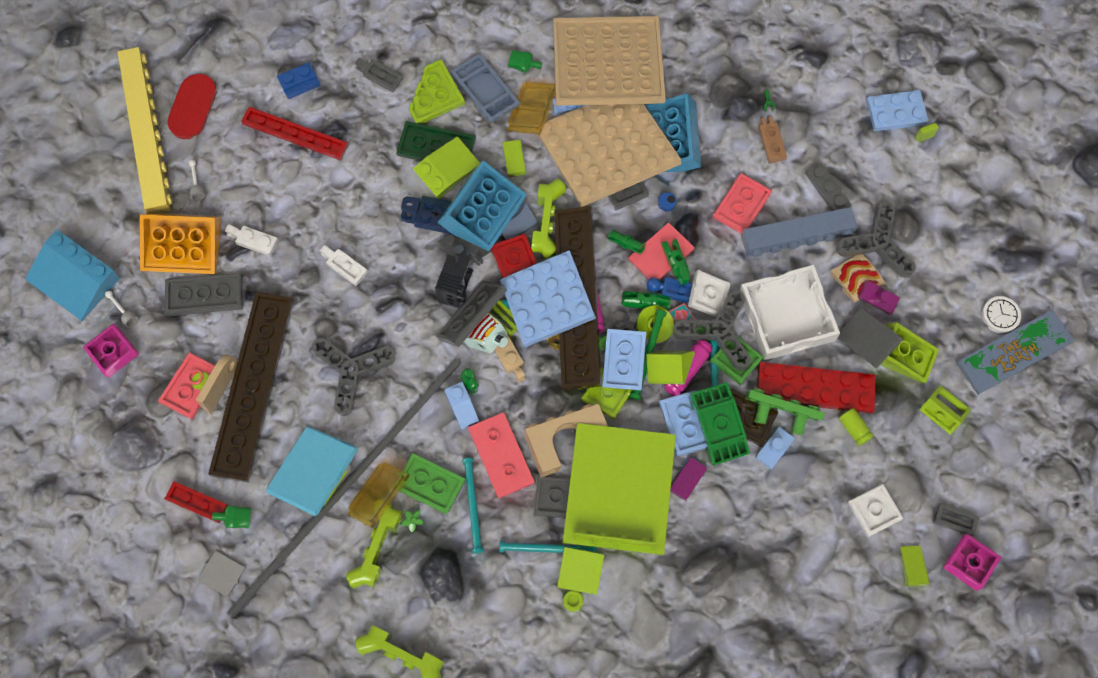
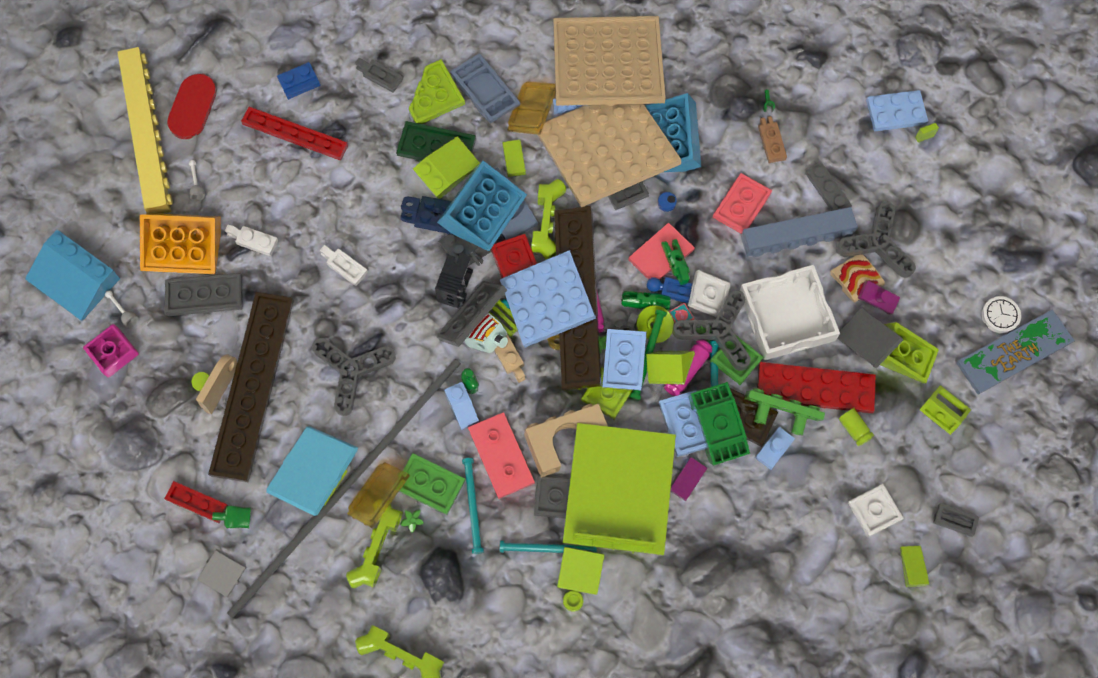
coral tile [158,352,215,420] -> none
green piece [508,50,542,73] -> none
green pin [608,230,646,255] -> none
dark pink brick [943,534,1001,591] -> none

